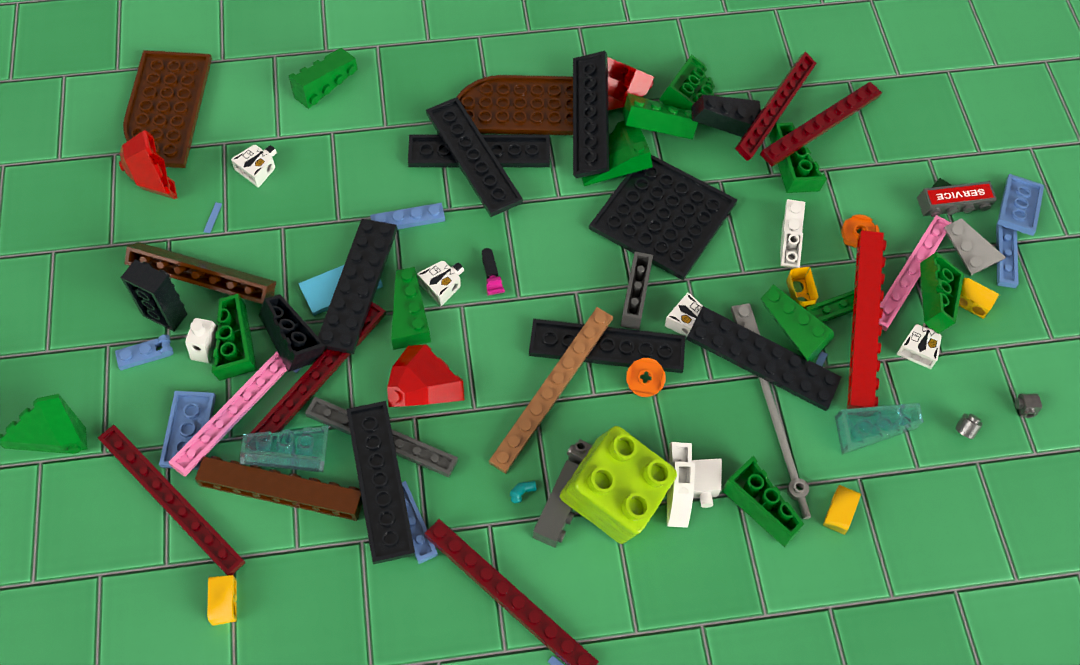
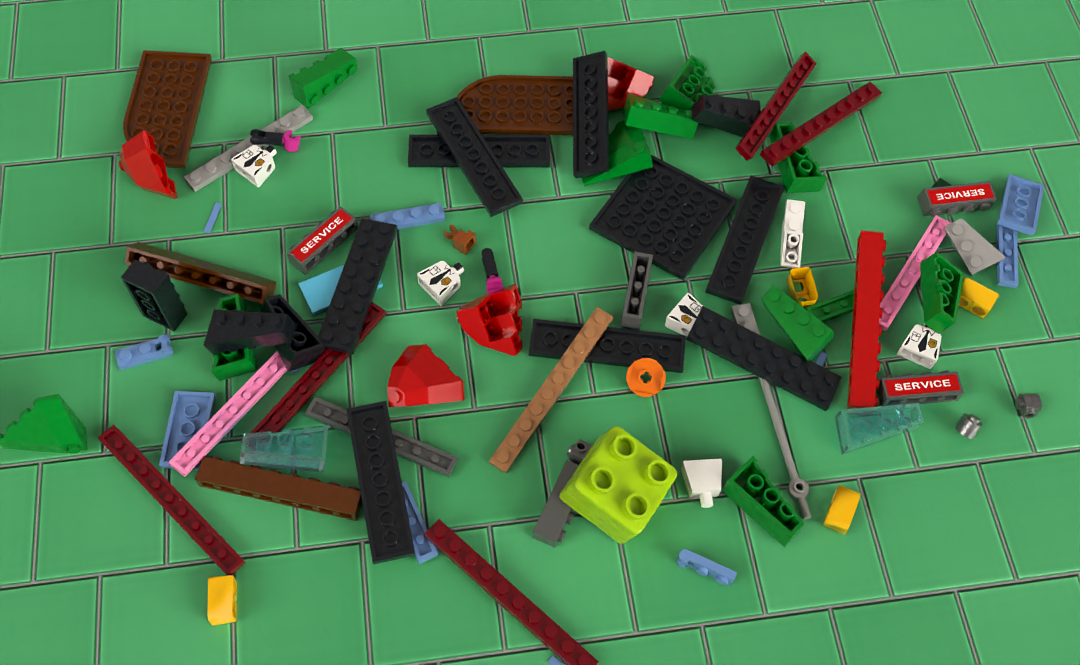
white torso [185,318,218,363] -> none
green wedge [391,267,431,350] -> none
teal arm [510,481,536,503] -> none
white slope [667,442,695,528] -> none
orange plate [841,214,879,248] -> none
none -> light grey plate [184,105,313,192]
none -> black wedge [204,309,296,355]
none -> black piece [250,129,301,152]
none -> brick [287,207,358,275]
none -> dark orange piece [444,225,476,255]
none -> red brick [456,284,522,356]
none -> medium blue plate [677,549,737,586]
none -> black plate [705,176,784,305]
none -> brick [877,371,964,407]

